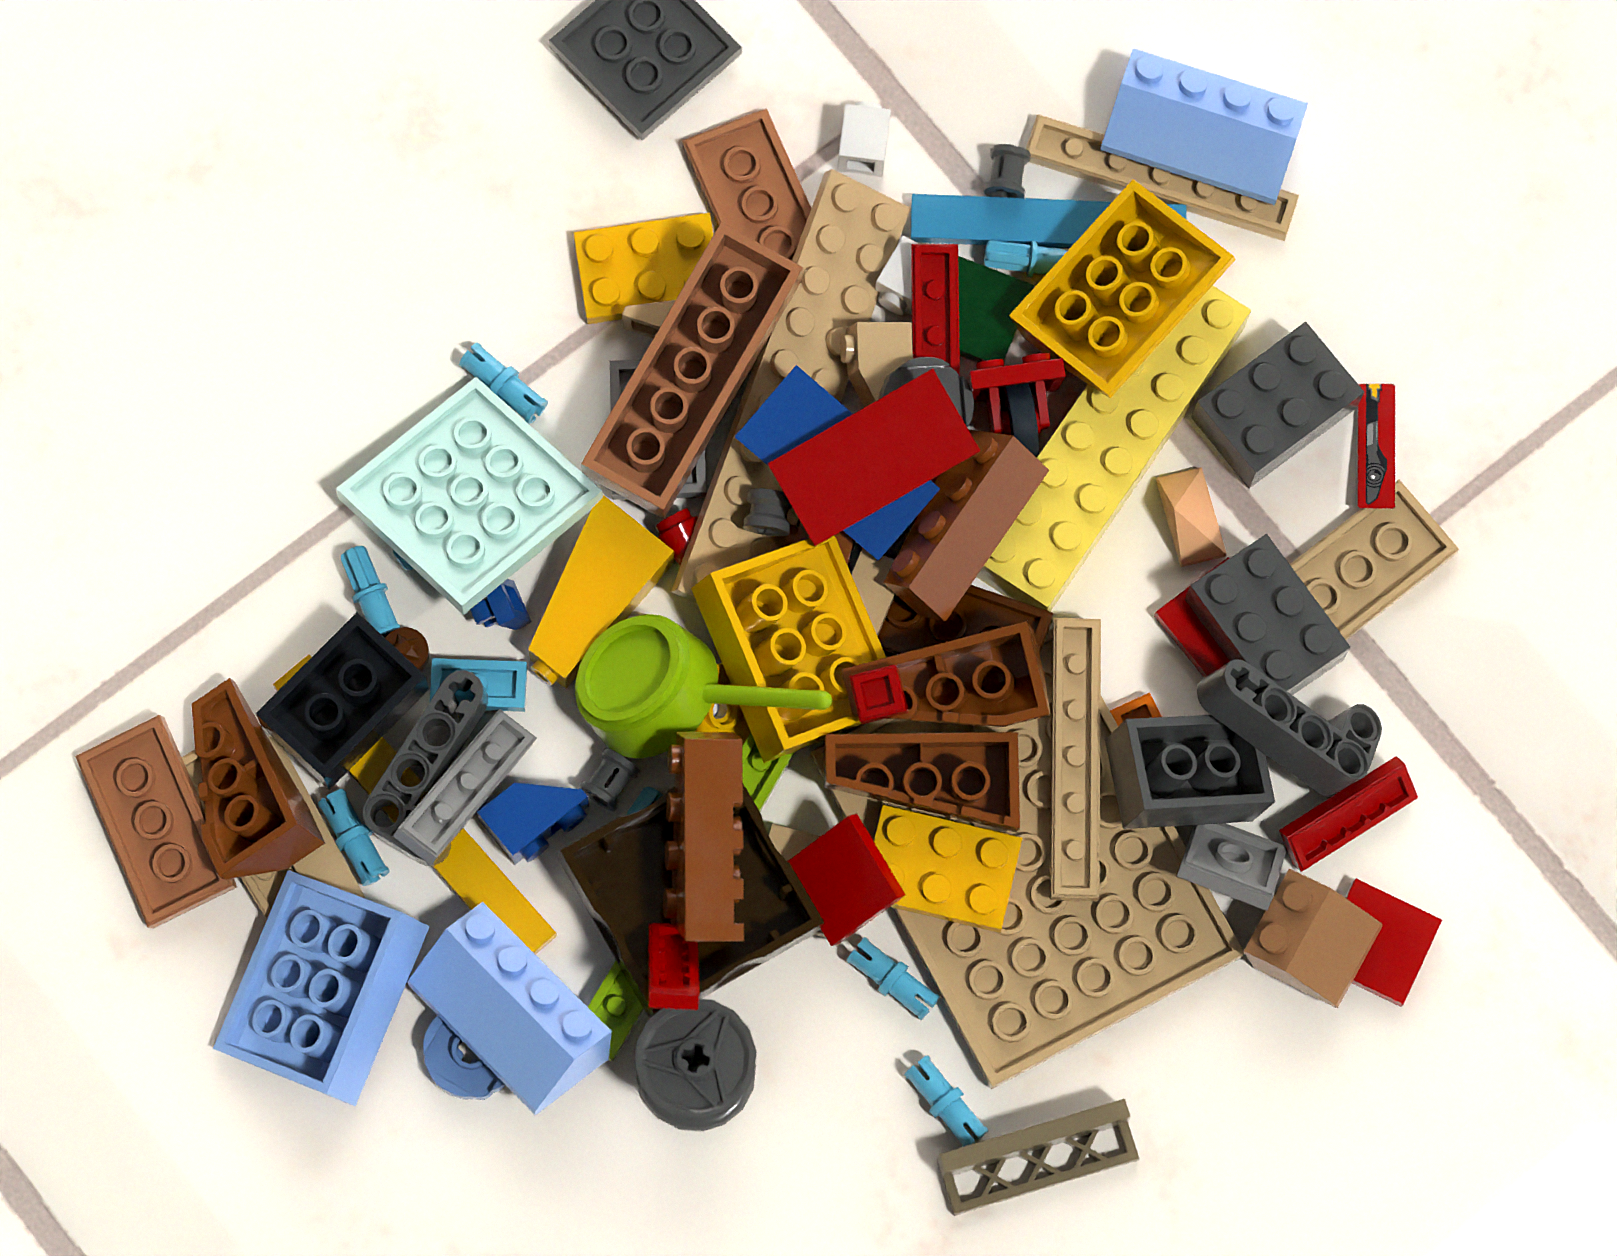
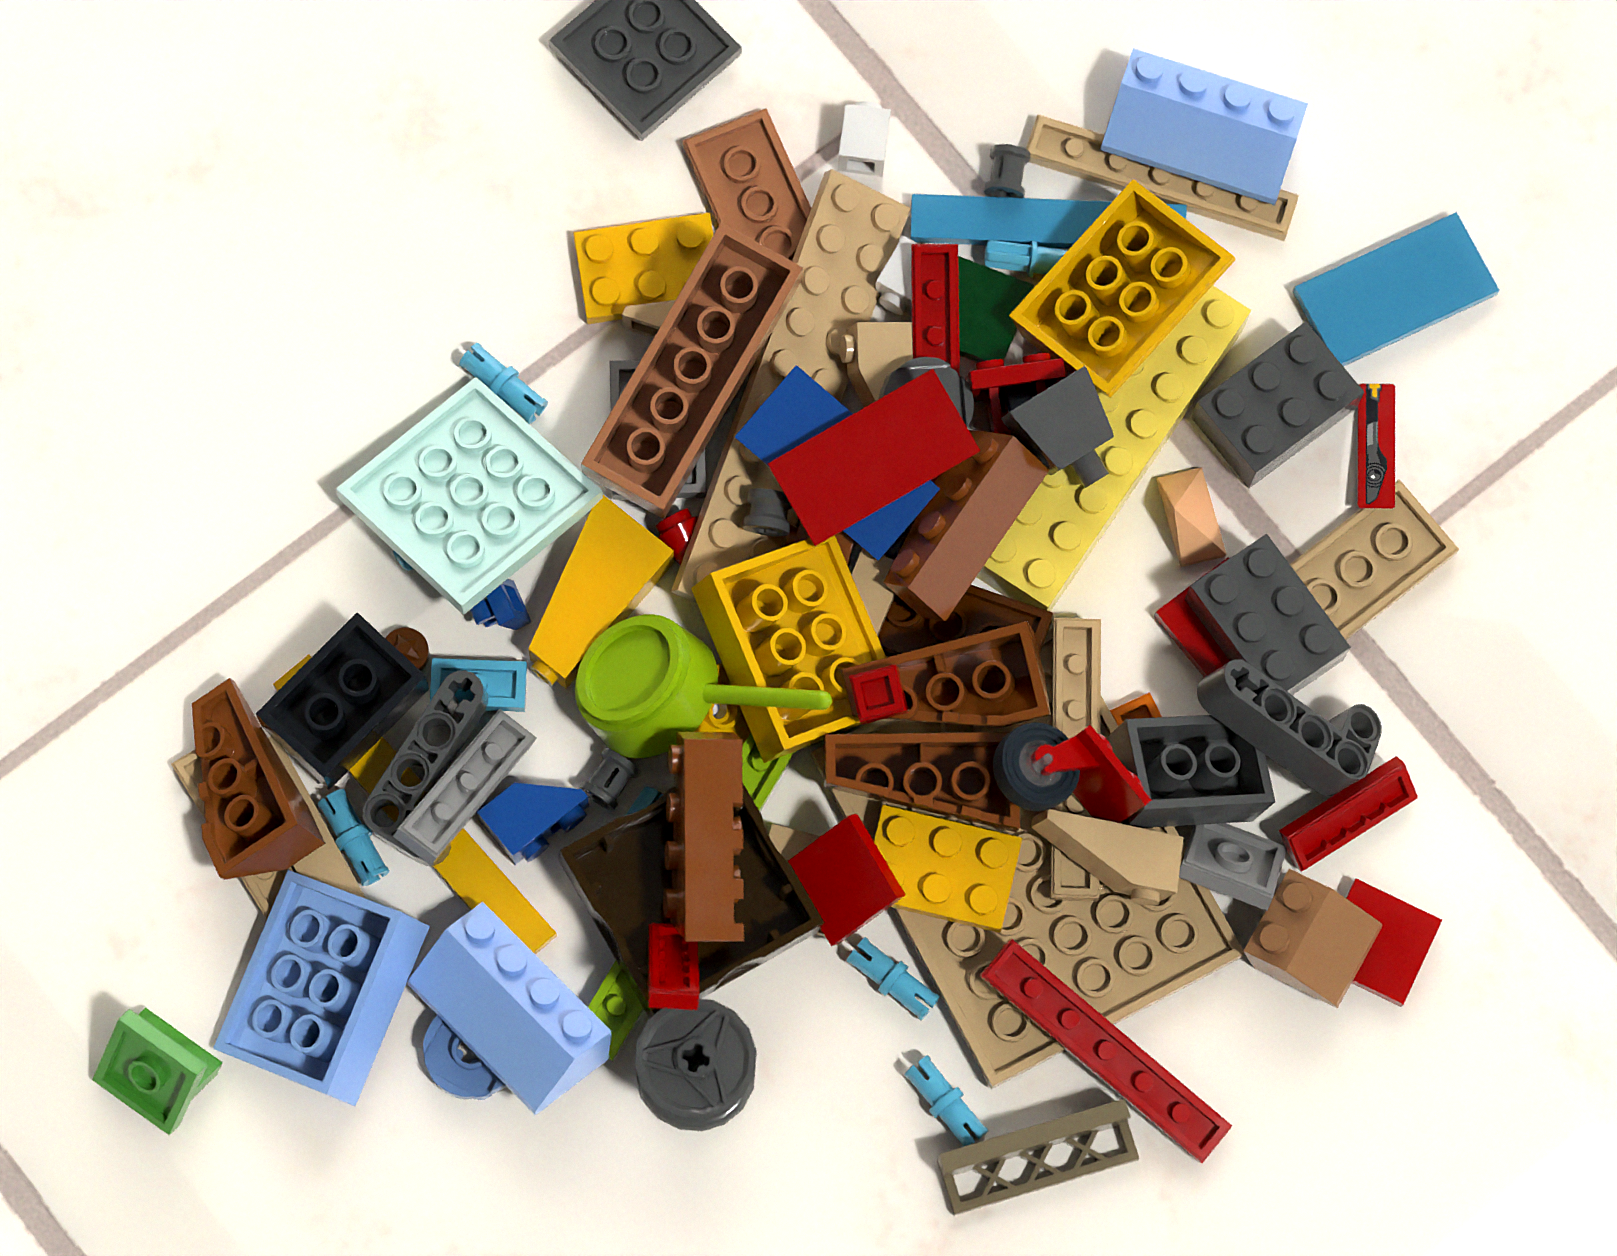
nougat tile [75,715,237,929] -> none
medium azure axle [340,546,401,637] -> none
none -> bright green bracket [92,1007,223,1136]
none -> red tile [979,939,1232,1163]
none -> plate [993,723,1151,823]
none -> dark grey torso [1001,366,1114,488]
none -> tan slope [1031,809,1184,905]
none -> dark azure tile [1293,212,1500,367]

